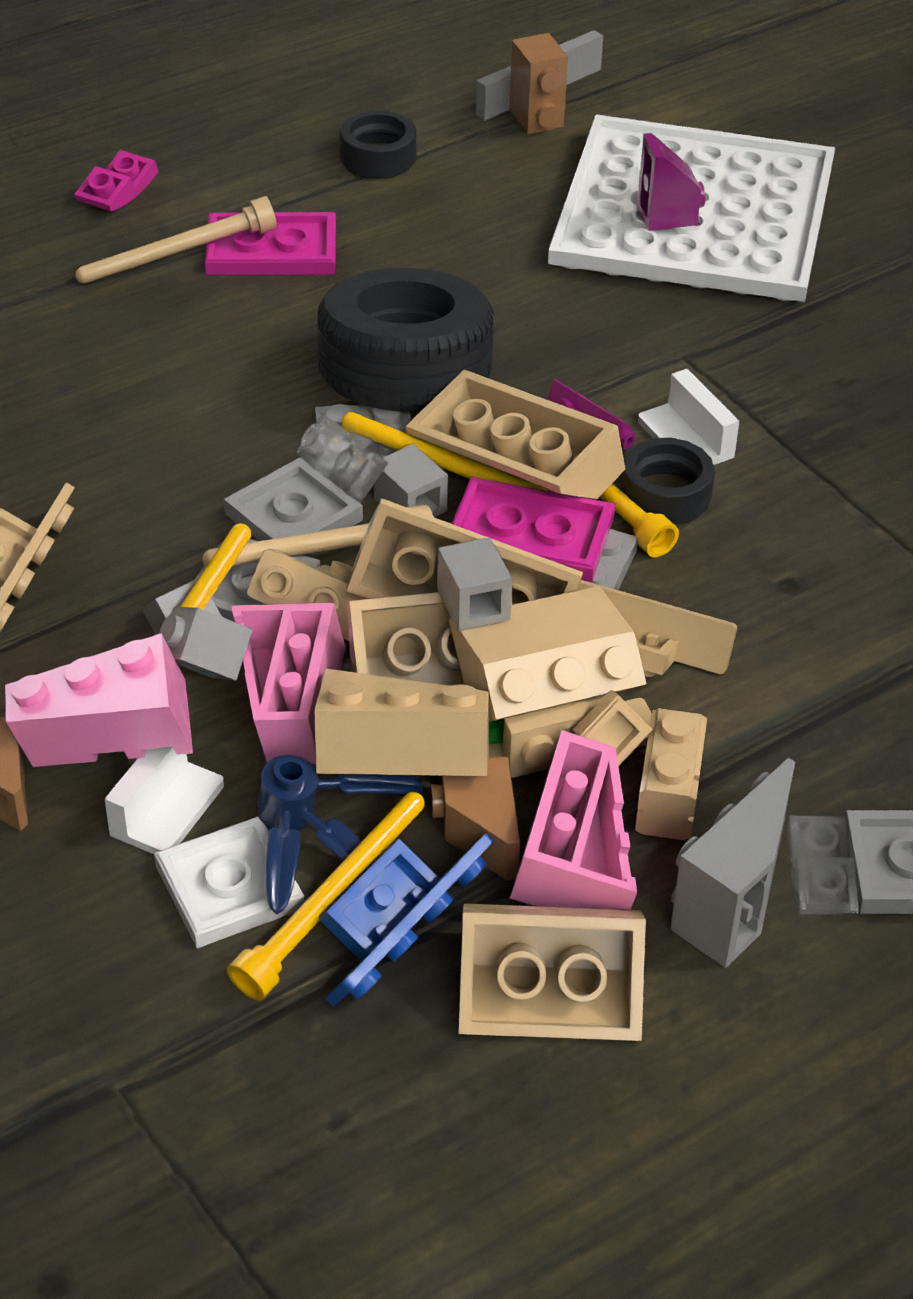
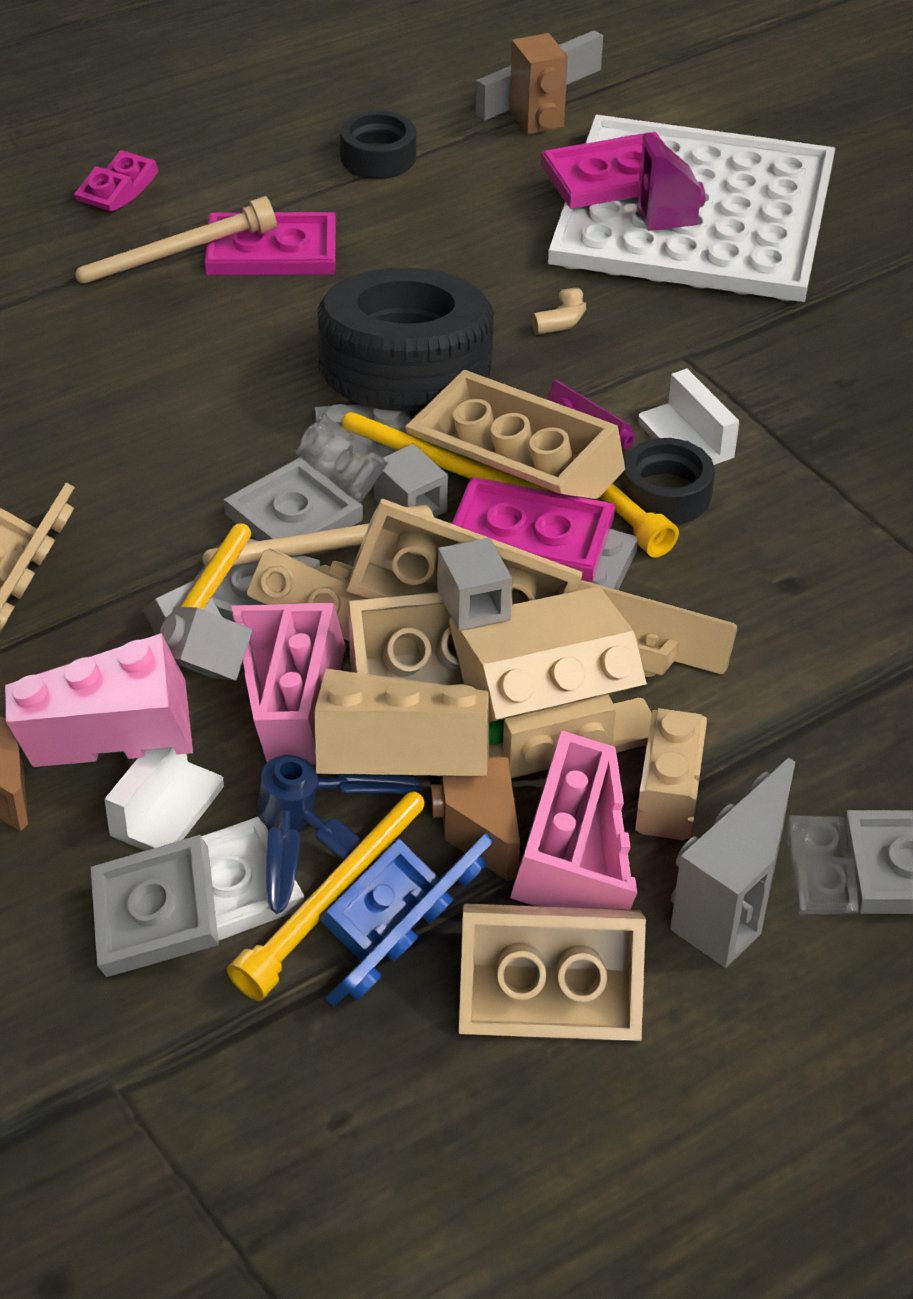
tan tile [573,689,653,766] -> none
none -> light grey plate [91,835,219,977]
none -> tan arm [532,288,586,335]
none -> dark pink tile [541,131,665,209]

